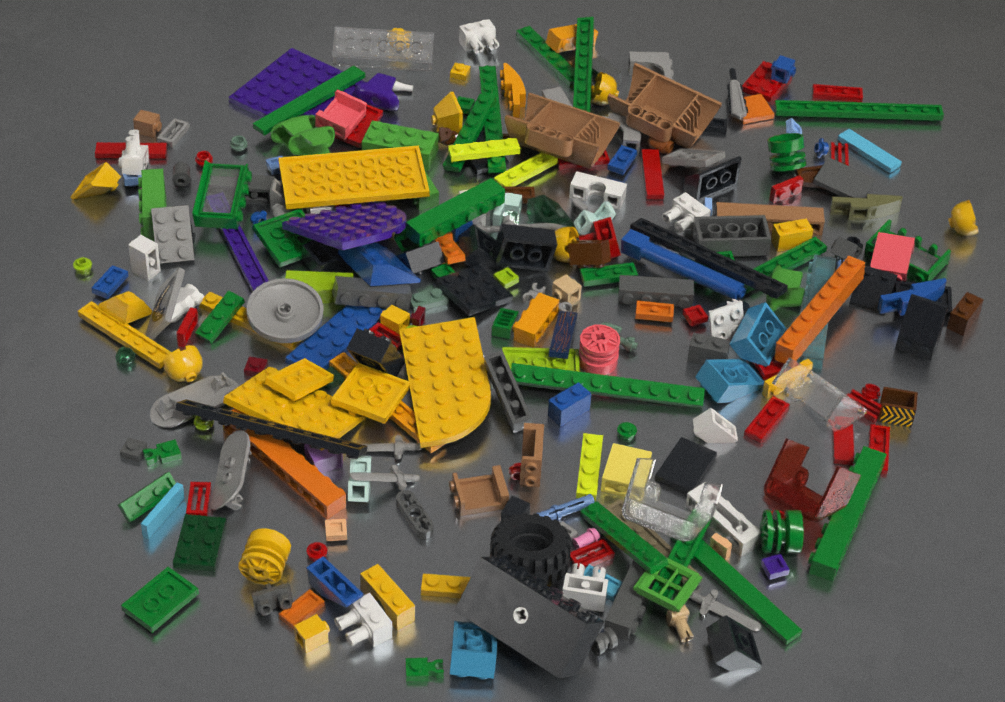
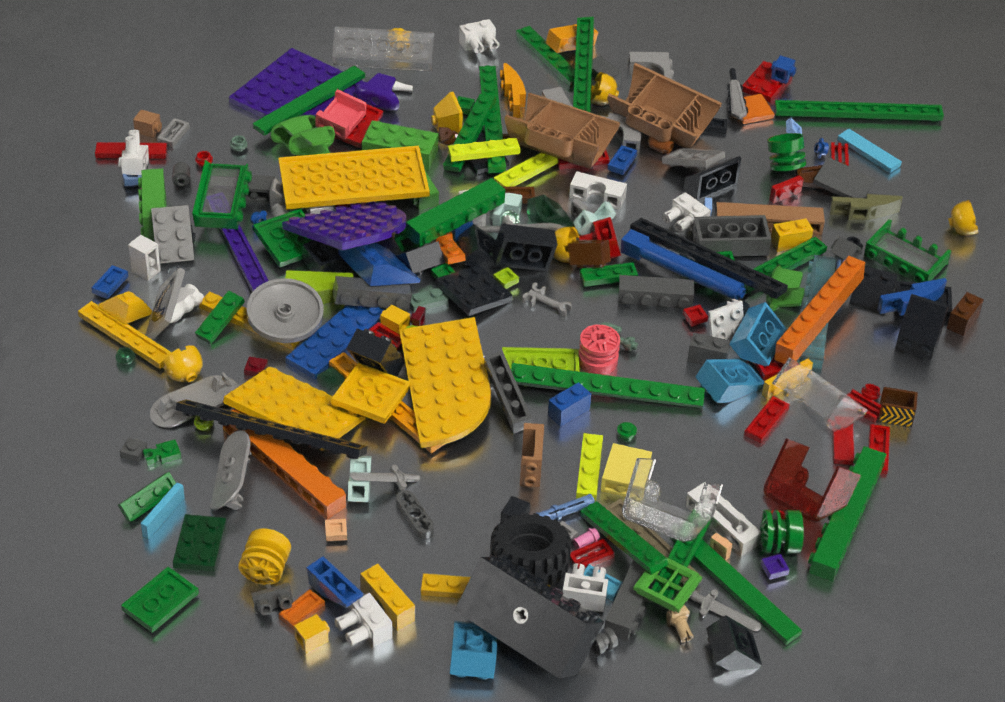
yellow slope [70,162,121,200] -> none
lime plate [73,257,92,274] -> none
red tile [176,307,198,348] -> none
red tile [186,482,212,516] -> none
yellow plate [265,358,334,401] -> none
medium blue plate [266,155,283,175] -> none
medium lavender slope [304,444,343,473] -> none
red plate [306,542,328,562] -> none
light grey sword [362,435,422,459] -> none
green plate [406,657,444,681] -> none
medium nougat panel [449,465,509,516] -> none
yellow plate [450,63,471,81] -> none
green slope [491,308,519,339] -> none
red plate [508,463,521,480] -> none
light orange brick [512,292,559,348] -> none
dark blue tile [549,311,578,359] -> none
tan brick [552,274,582,304] -> none
orange plate [635,301,674,322] -> none
red tile [641,149,664,199] -> none
black tile [654,437,717,494] -> none
white slope [693,408,738,443] -> none
red tile [812,84,863,102] -> none
coral panel [870,232,915,282] -> none

